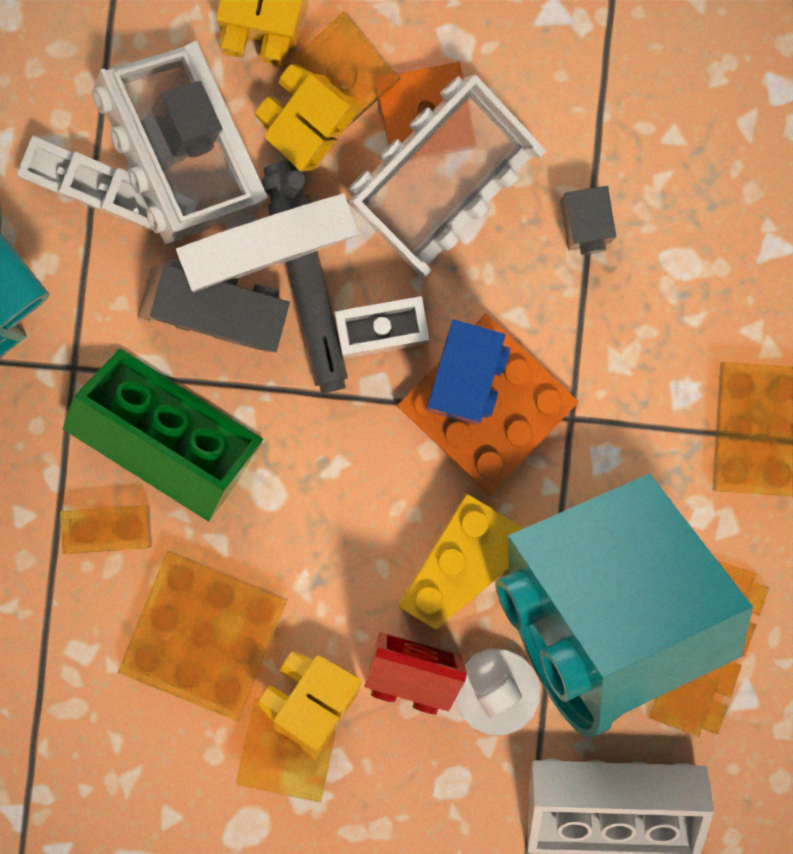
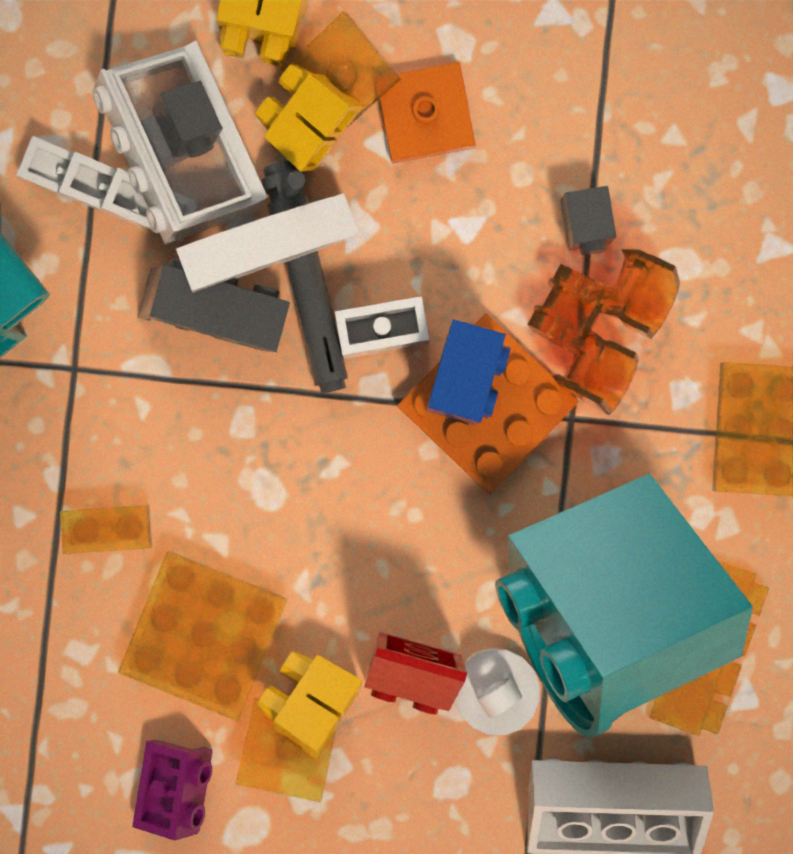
green slope [62,348,264,522] -> none
clear window [347,74,546,276] -> none
yellow wedge [398,493,524,630] -> none
none -> magenta bracket [132,739,213,841]
none -> clear orange piece [527,249,680,415]

